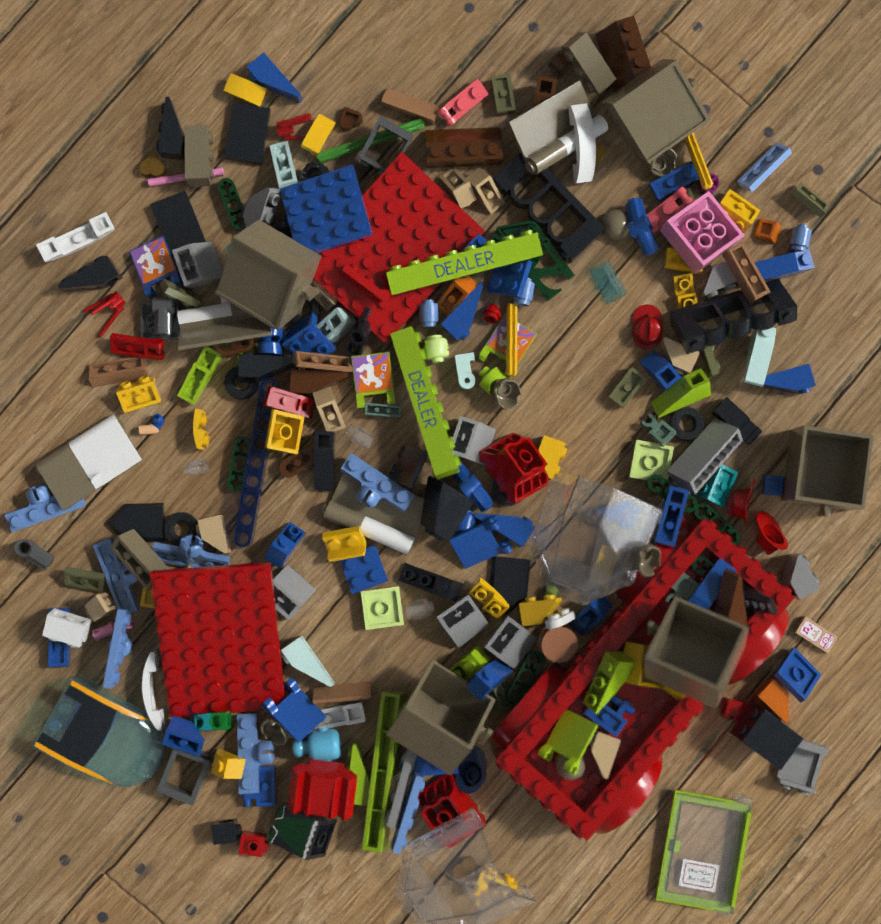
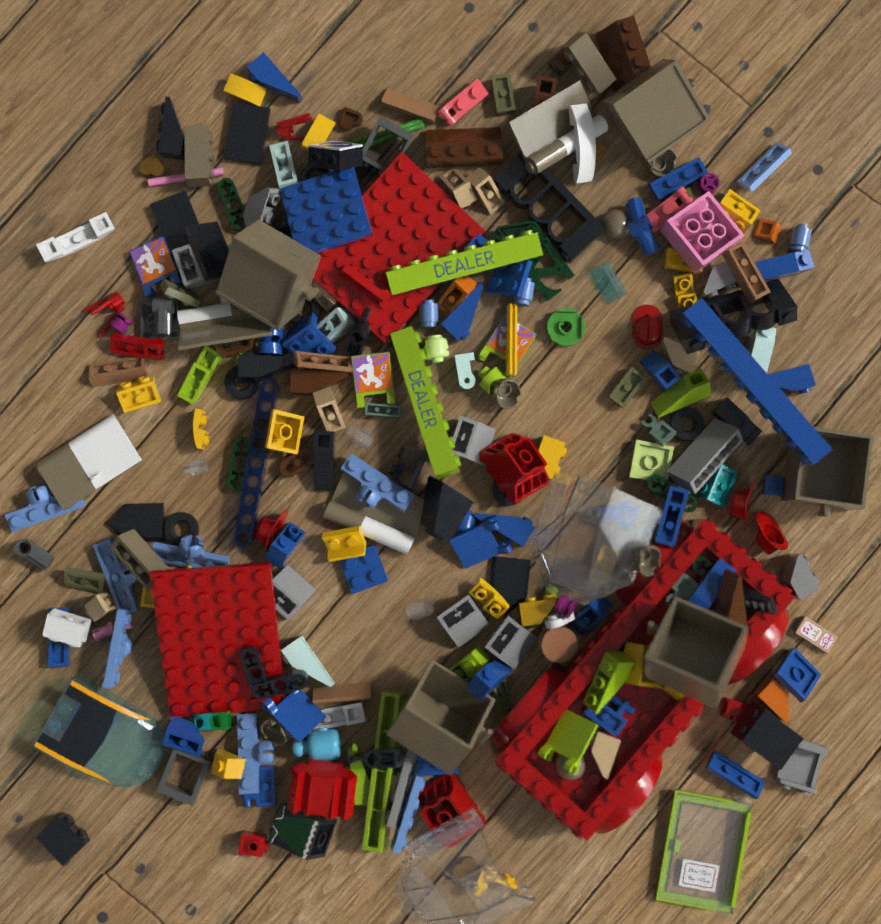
black slope [58,255,123,292] -> none
arm [139,414,164,435] -> none
white slope [142,650,166,731] -> none
tan slope [196,515,231,553] -> none
black brick [211,818,242,845] -> none
plate [263,386,316,419] -> none
yellowish green plate [361,586,404,630] -> none
black slope [399,563,463,601] -> none
blue piece [451,460,494,512] -> none
dark blue piece [455,746,487,794] -> none
red plate [482,304,501,324] -> none
dark green beam [506,651,543,703] -> none
yellow axle [684,133,713,190] -> none
dark green beam [693,503,740,545] -> none
olive plate [699,346,720,378] -> none
olive plate [792,182,830,218] -> none
none -> black slope [35,812,90,866]
none -> magenta wheel [109,311,133,334]
none -> black tile [184,221,229,281]
none -> black beam [240,644,308,699]
none -> red piece [253,510,288,552]
none -> black piece [308,141,363,171]
none -> black piece [347,747,403,768]
none -> bright green plate [547,308,585,347]
none -> magenta wheel [554,594,578,619]
none -> blue brick [680,298,832,466]
none -> blue plate [705,751,765,799]

